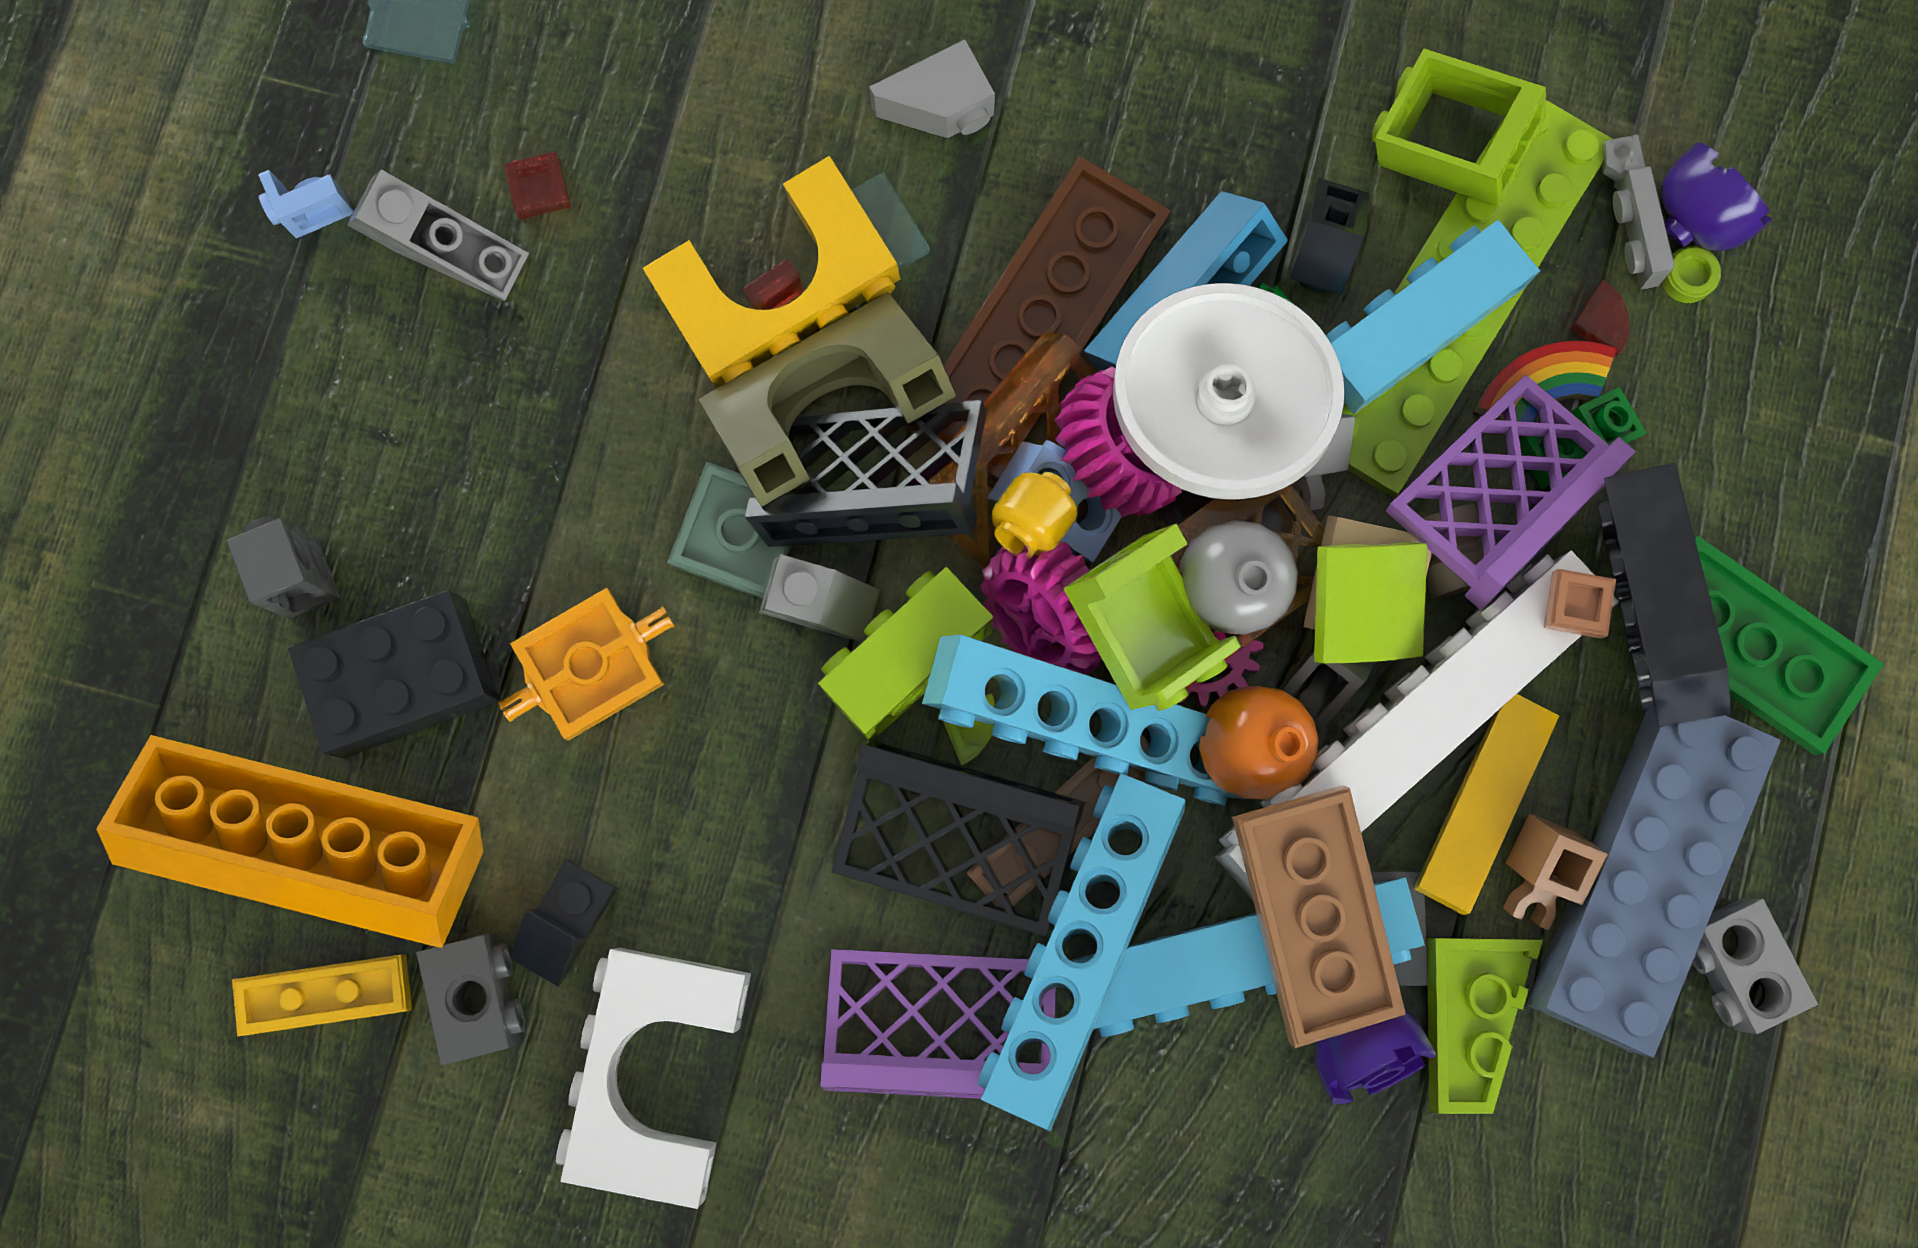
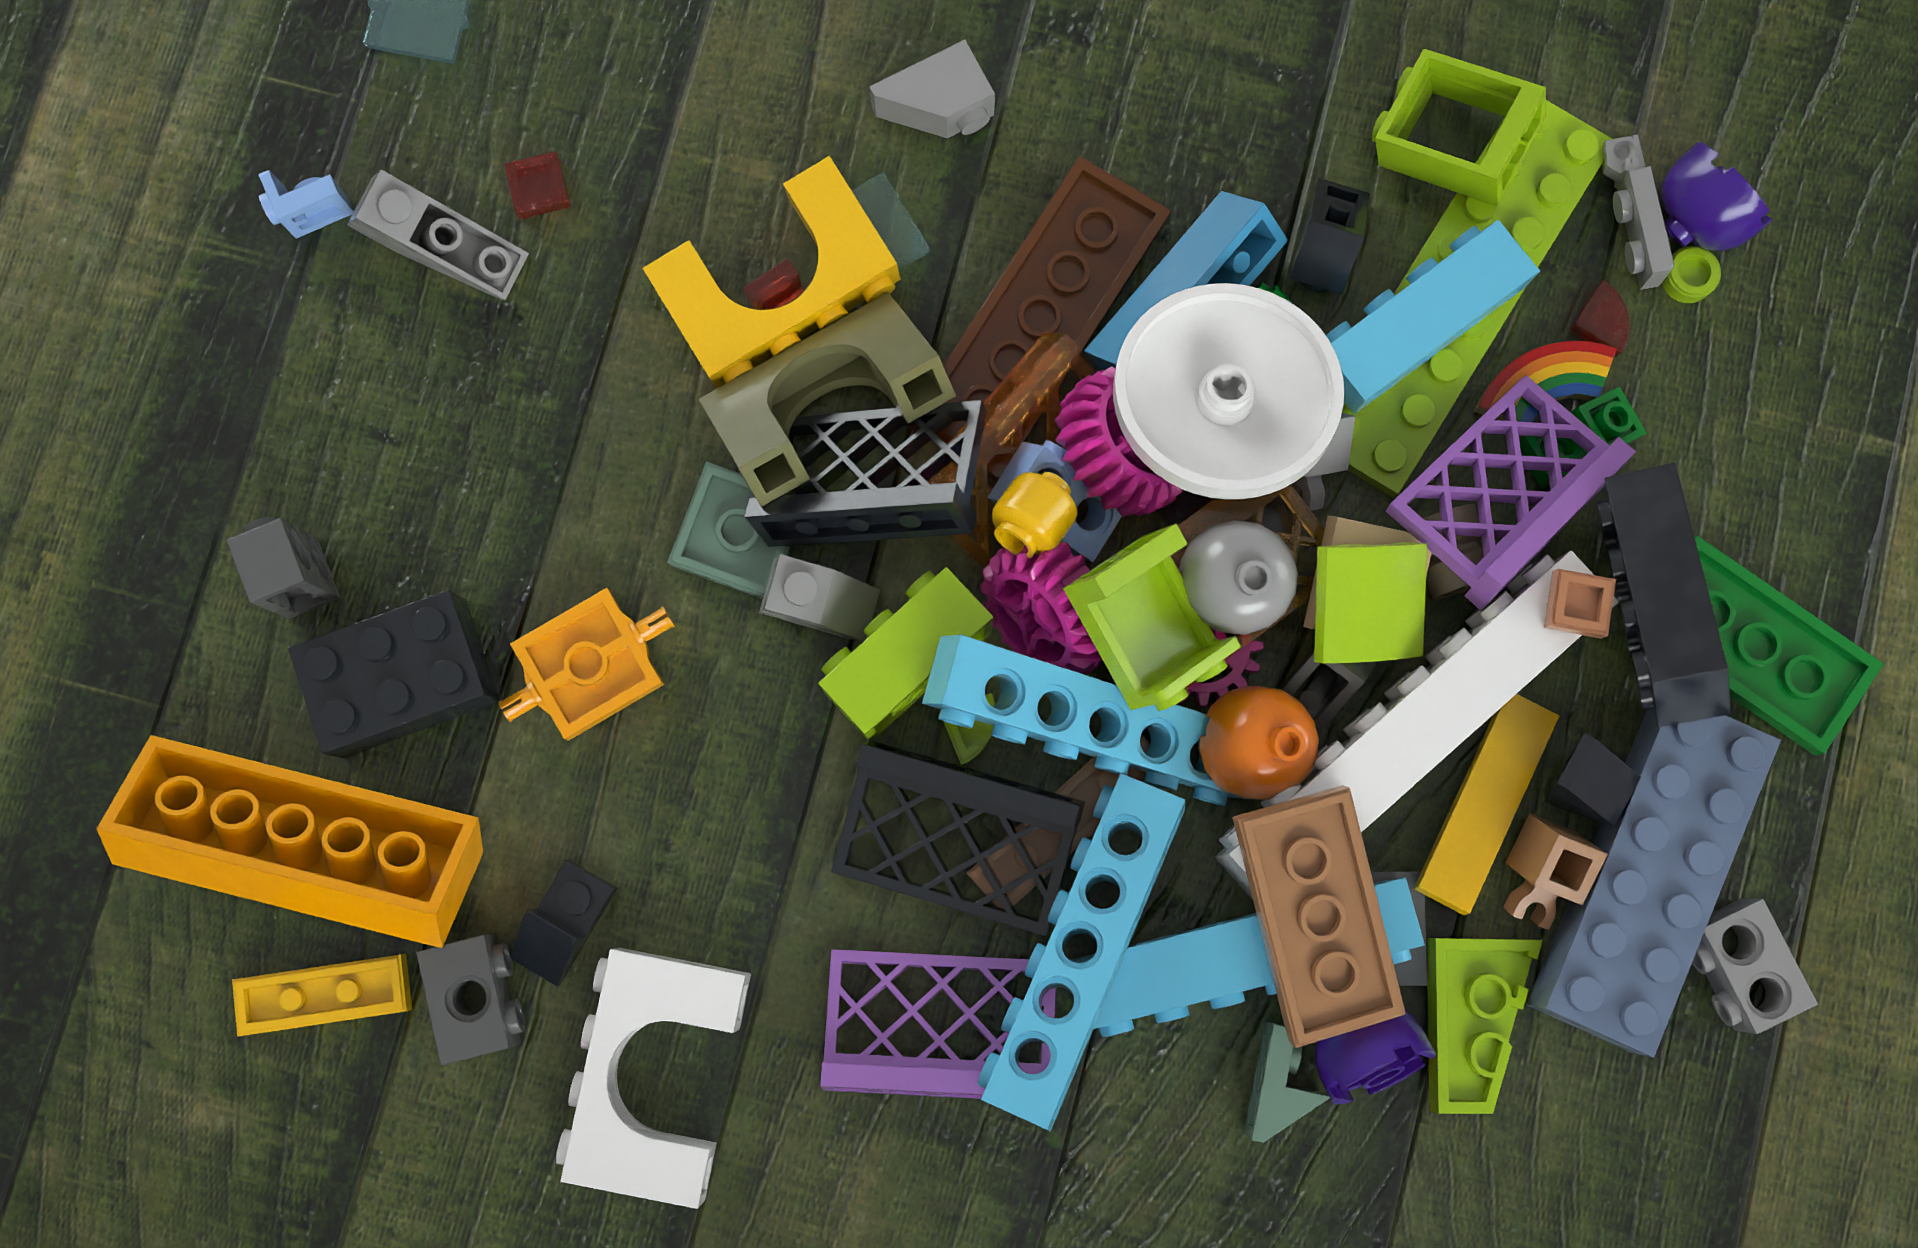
none -> sand green slope [1244,1021,1330,1143]
none -> black slope [1545,733,1641,826]

